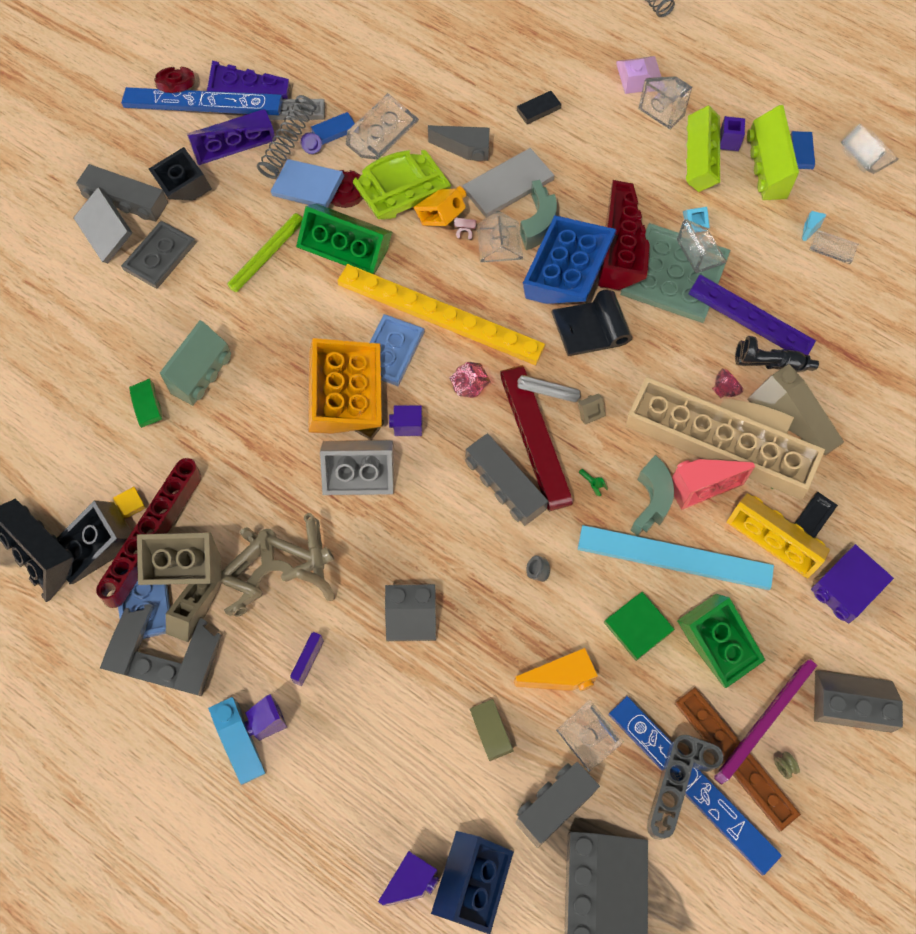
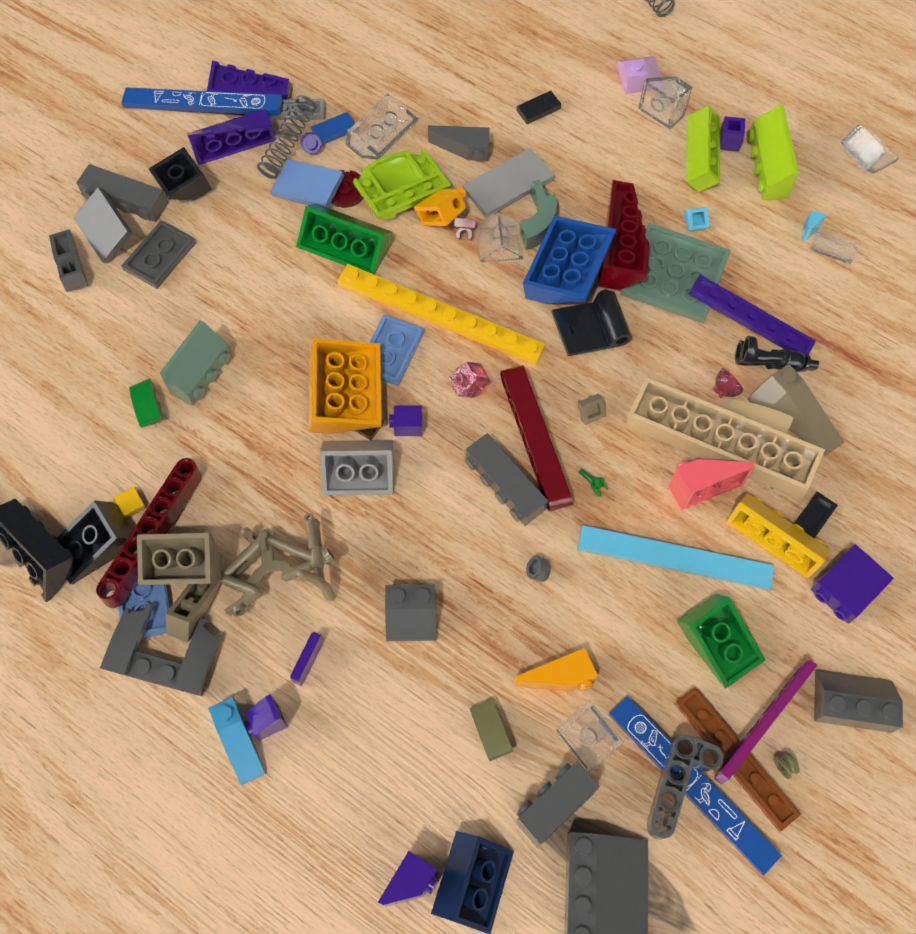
dark red tile [154,66,195,93] -> none
lime axle [227,213,303,292] -> none
light grey axle [517,375,580,402] -> none
green tile [604,592,675,661] -> none
sand green arch [630,455,674,536] -> none
clear slope [677,219,727,274] -> none
blue tile [790,131,815,169] -> none
none -> dark grey slope [49,229,88,292]

